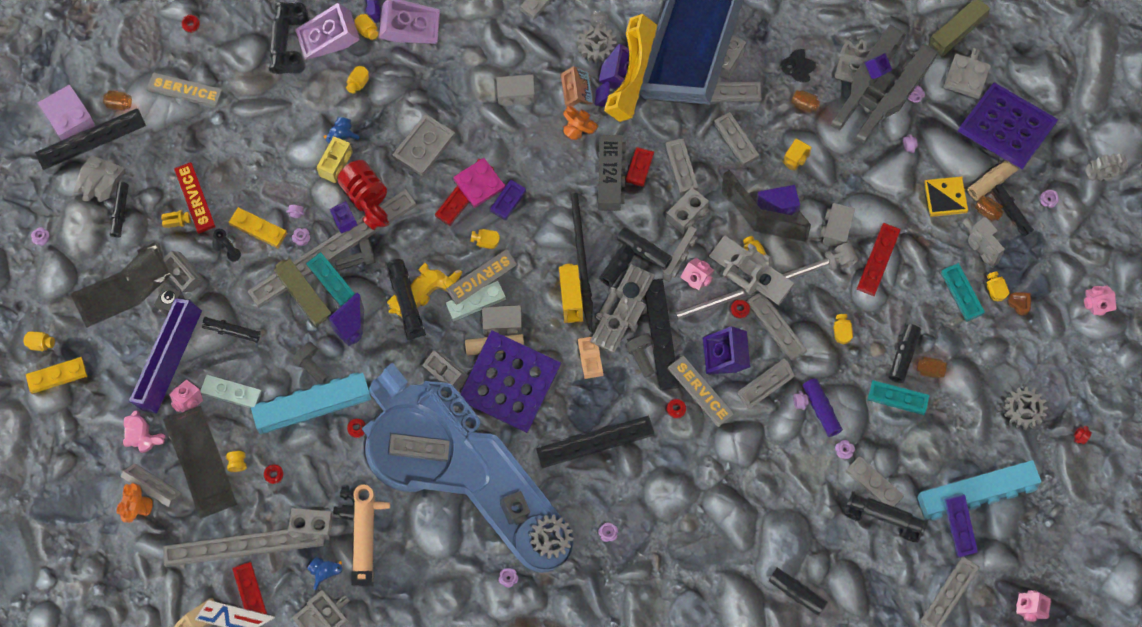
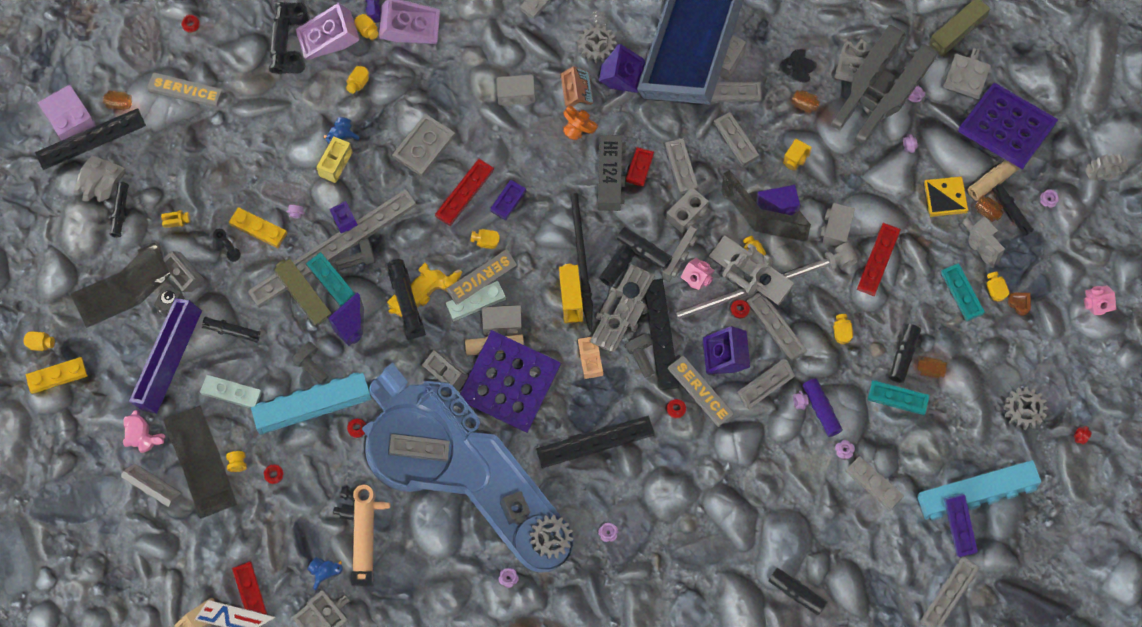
lavender plate [31,227,50,246] -> none
orange plate [116,483,153,523] -> none
light grey tile [163,525,324,567] -> none
bright pink brick [169,380,203,415] -> none
red tile [174,162,216,234] -> none
light grey brick [288,508,334,542] -> none
lavender plate [292,228,310,246] -> none
red cylinder [337,160,390,230] -> none
dark pink plate [453,158,505,208] -> none
dark purple slope [595,82,610,107] -> none
yellow arch [604,14,657,122] -> none
black piece [845,491,929,543] -> none
dark purple slope [865,53,892,79] -> none
bright pink brick [1016,590,1051,622] -> none

